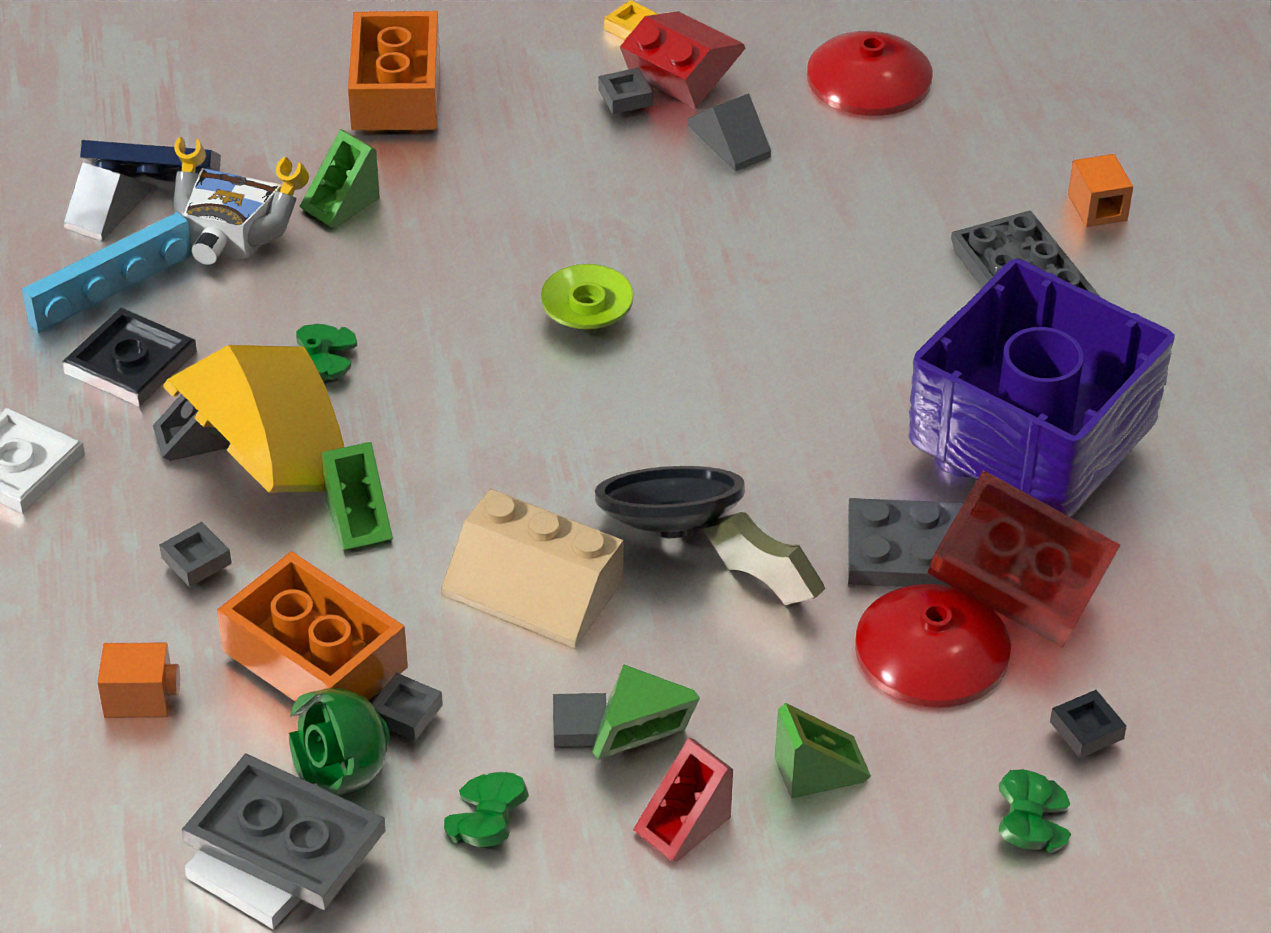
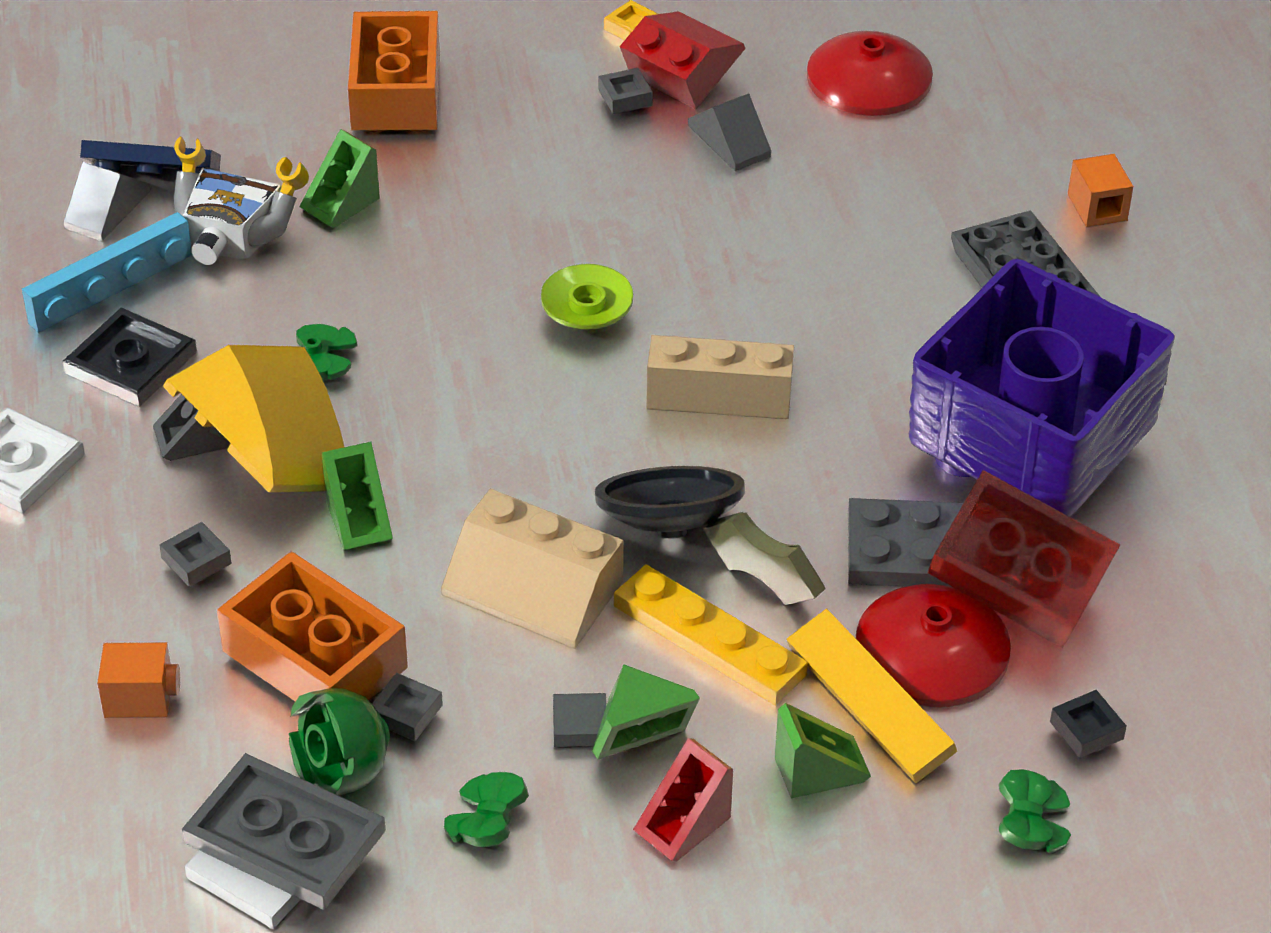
none -> yellow plate [614,564,808,706]
none -> tan slope [646,335,794,419]
none -> yellow tile [786,608,958,784]

